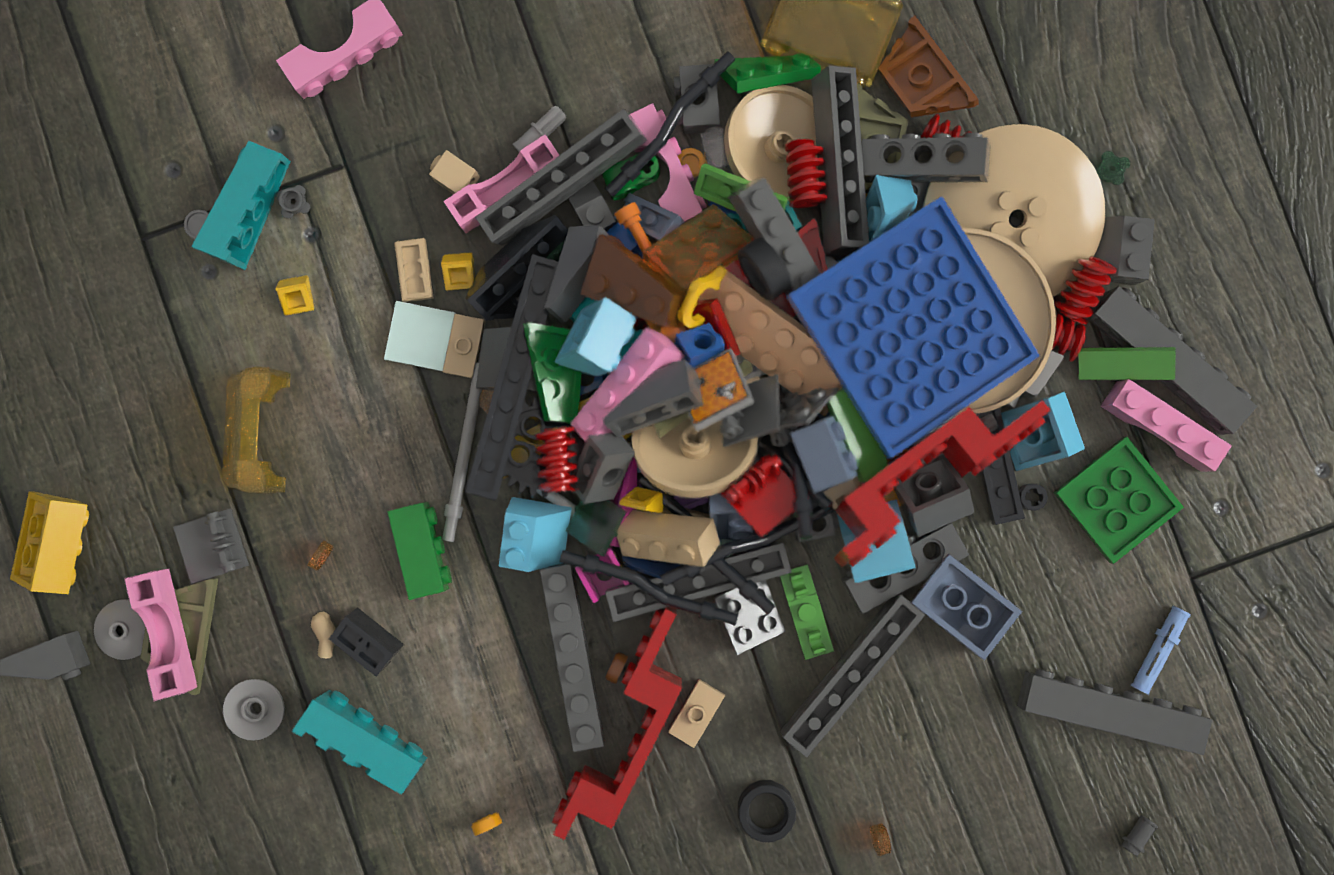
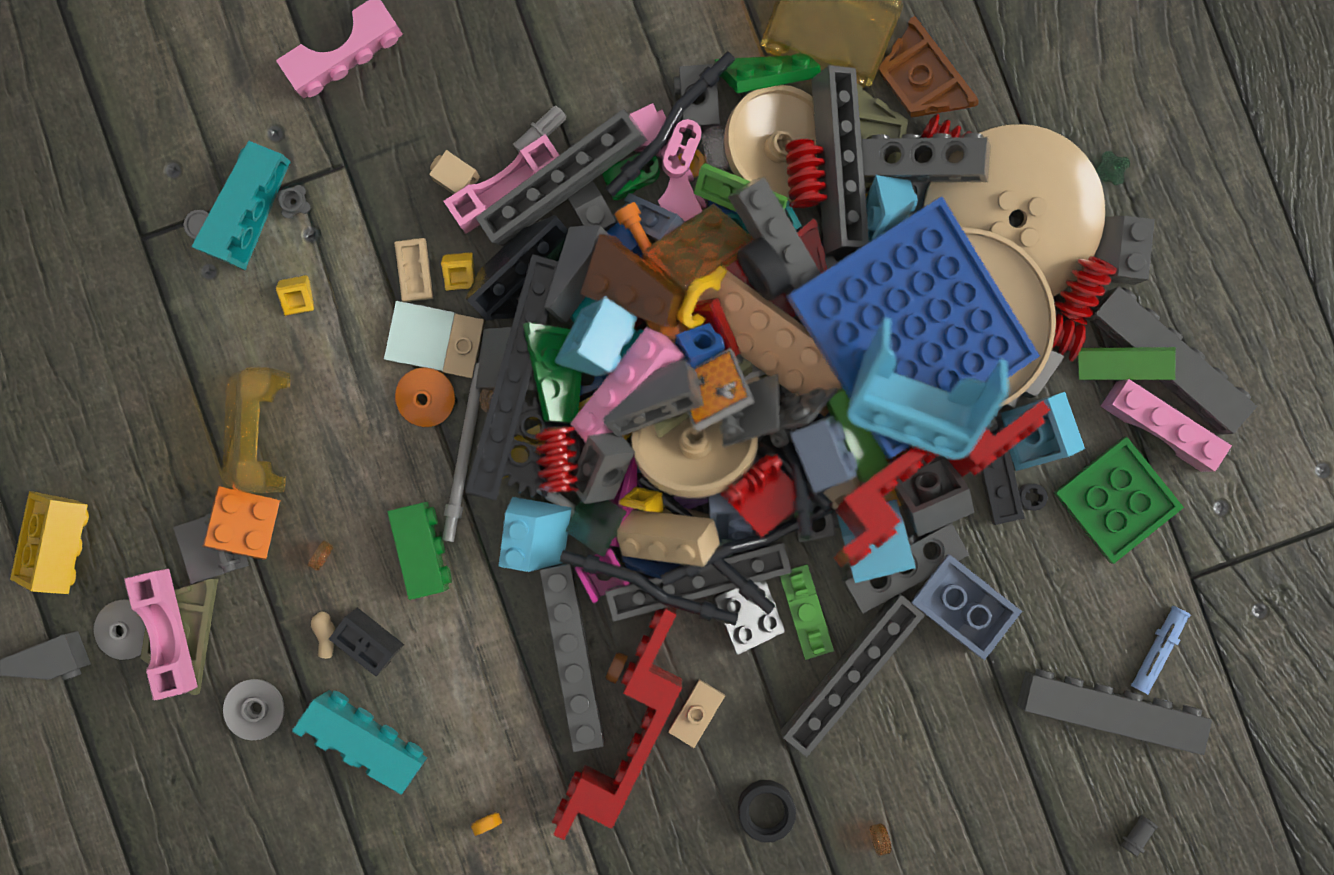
none -> orange plate [203,486,280,560]
none -> orange dish [395,367,455,427]
none -> bright pink beam [662,119,702,178]
none -> medium azure windscreen [848,317,1009,459]

